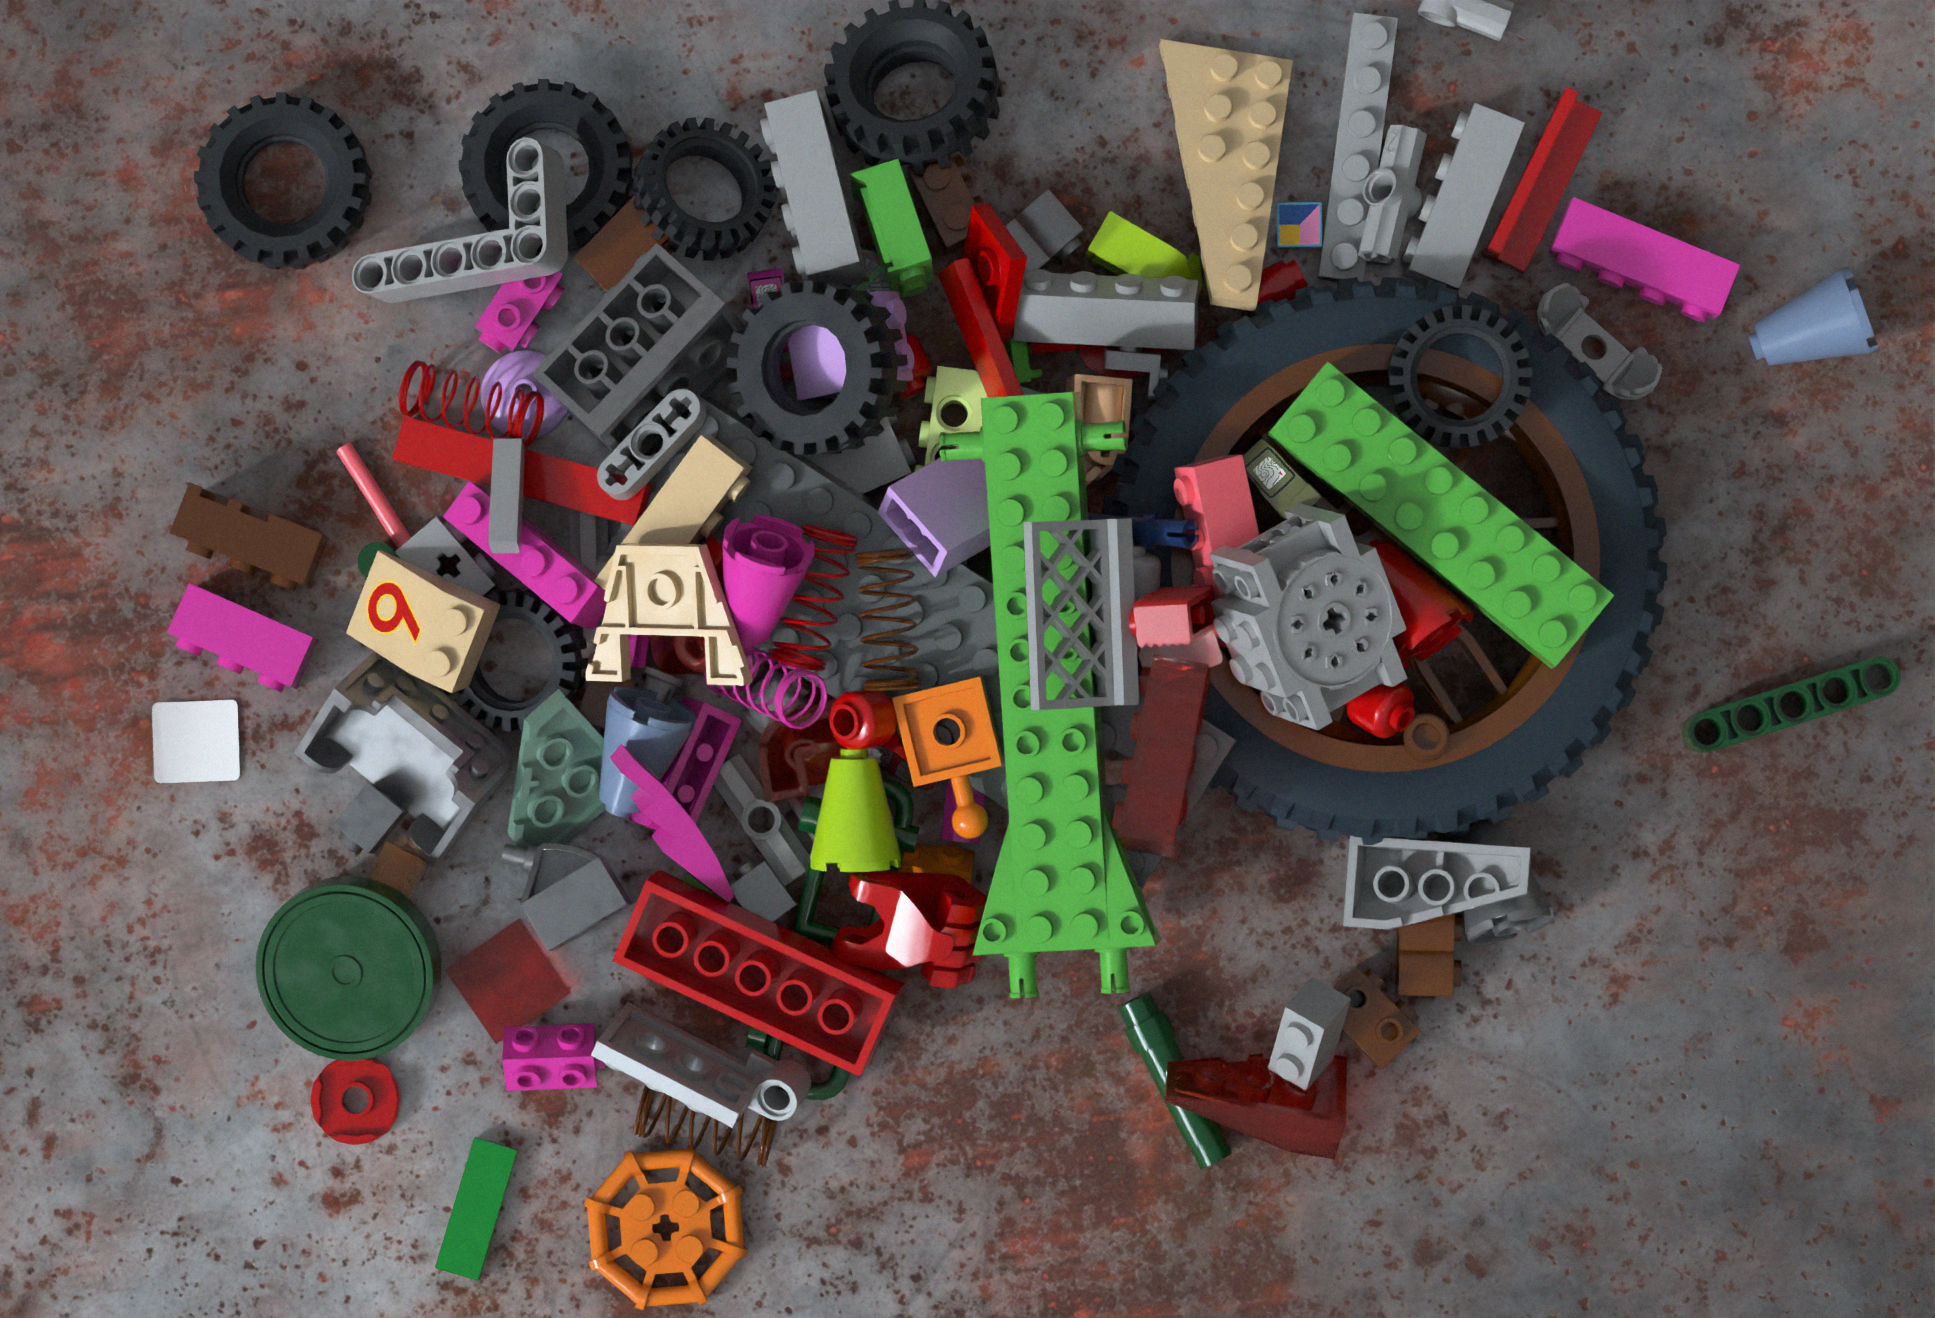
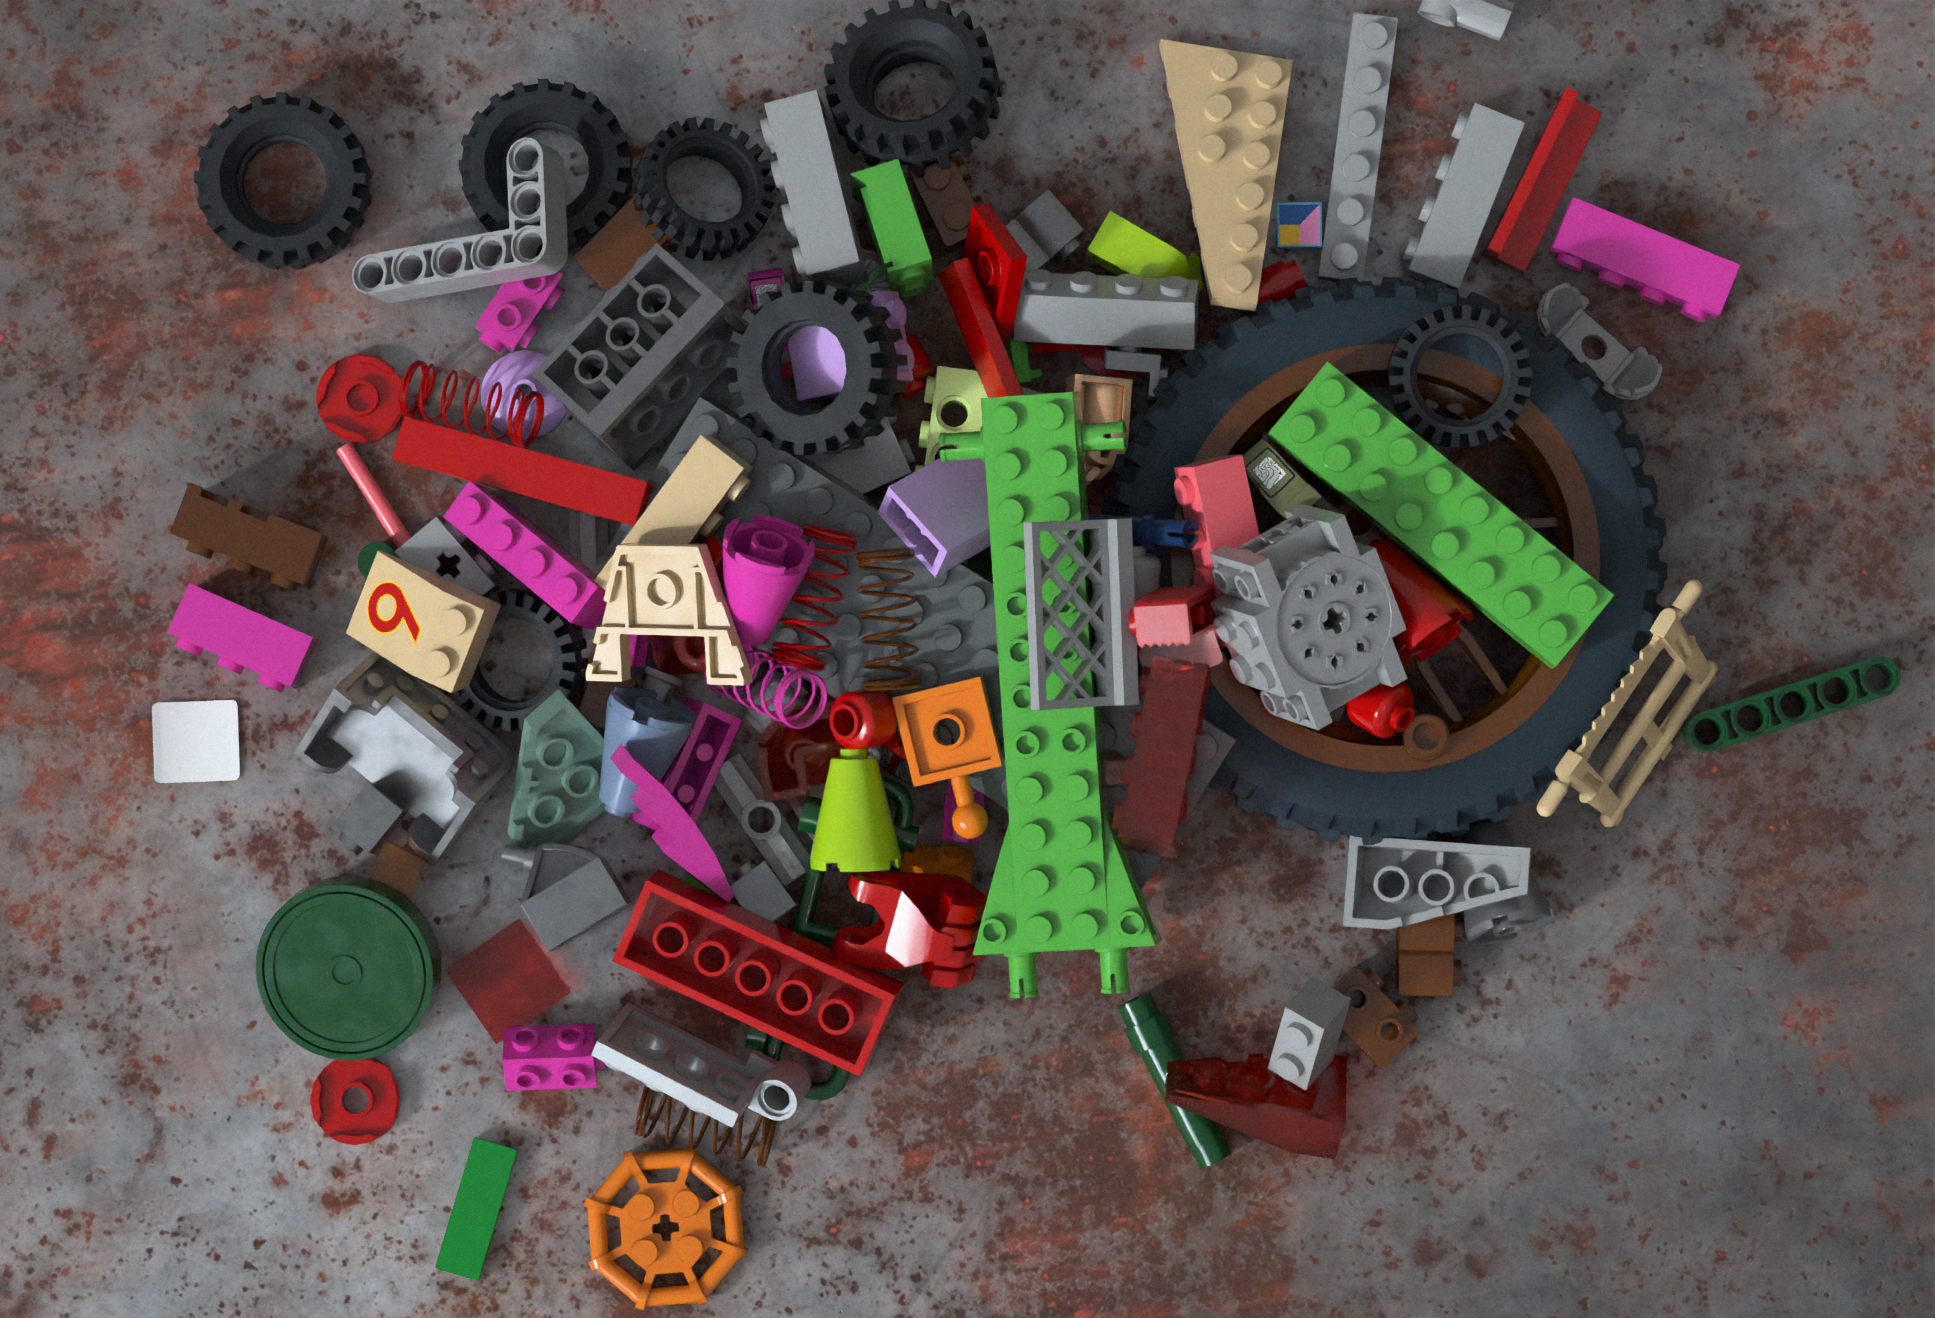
light grey piece [488,438,525,554] -> none
light grey beam [597,389,706,500] -> none
light grey piece [1358,125,1427,265] -> none
sand blue cone [1748,266,1879,366] -> none
none -> red tile [316,353,404,444]
none -> tan piece [1536,579,1718,827]

